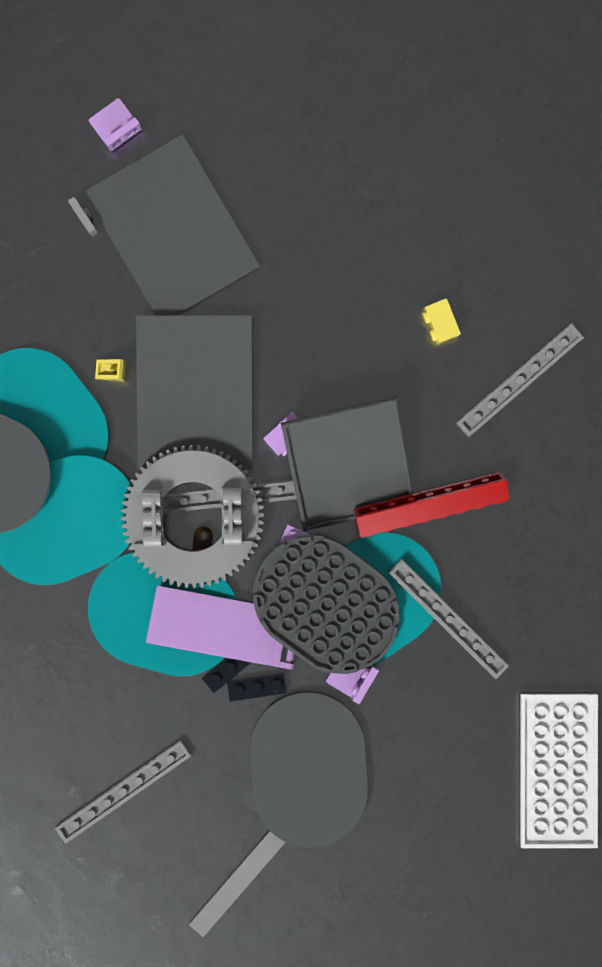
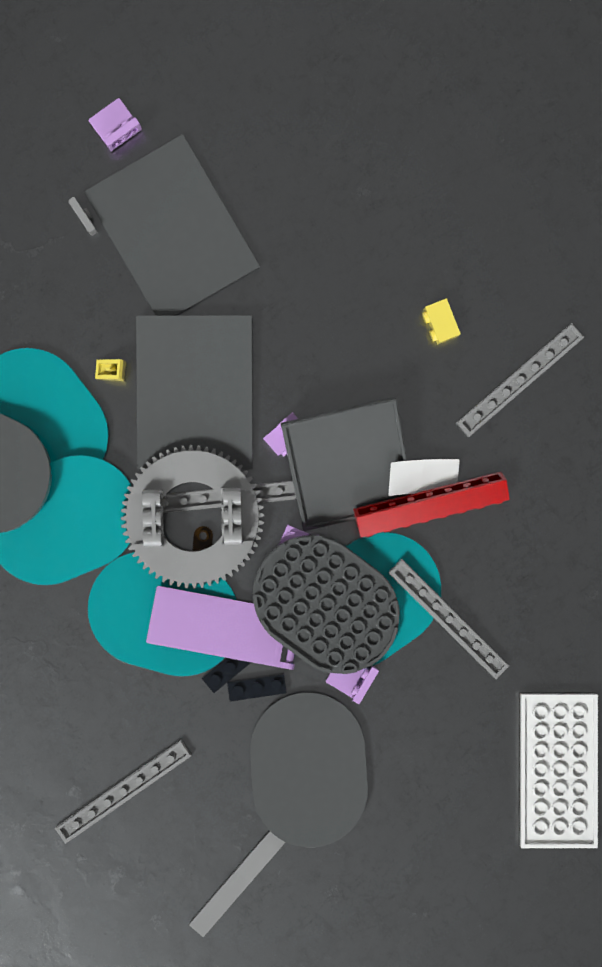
none -> white sticker [389,459,459,496]

